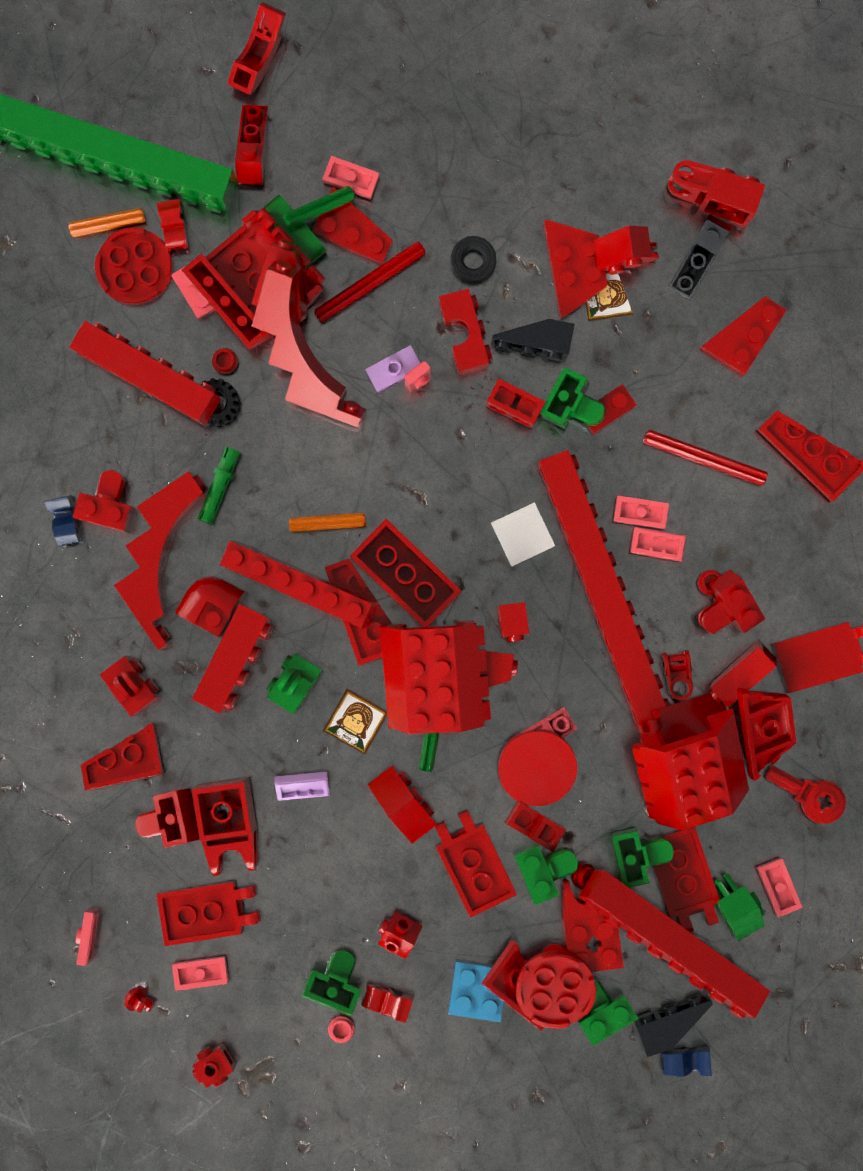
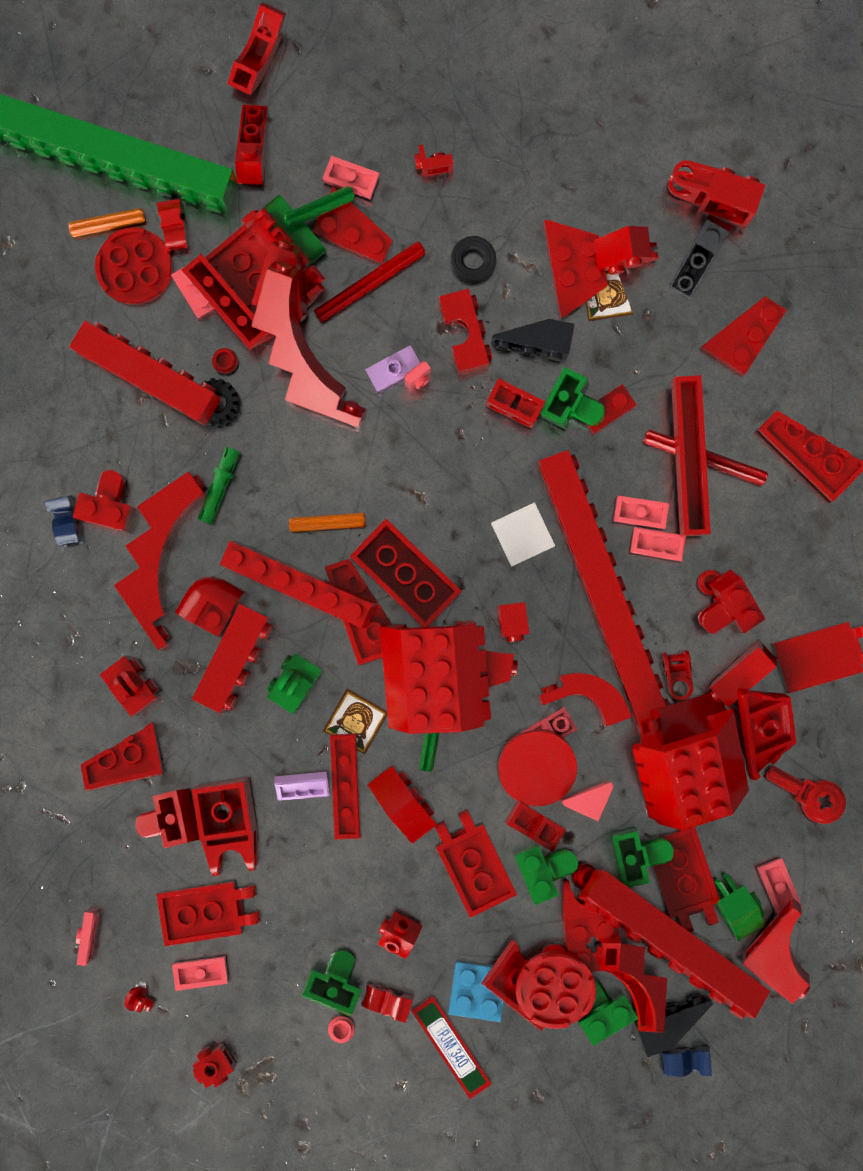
none -> red tile [330,733,361,840]
none -> tile [411,995,492,1099]
none -> red bracket [414,144,453,177]
none -> red arch [538,673,632,726]
none -> coral slope [561,781,613,821]
none -> red arch [601,943,667,1033]
none -> red brick [671,375,711,537]
none -> red arch [742,898,810,1004]

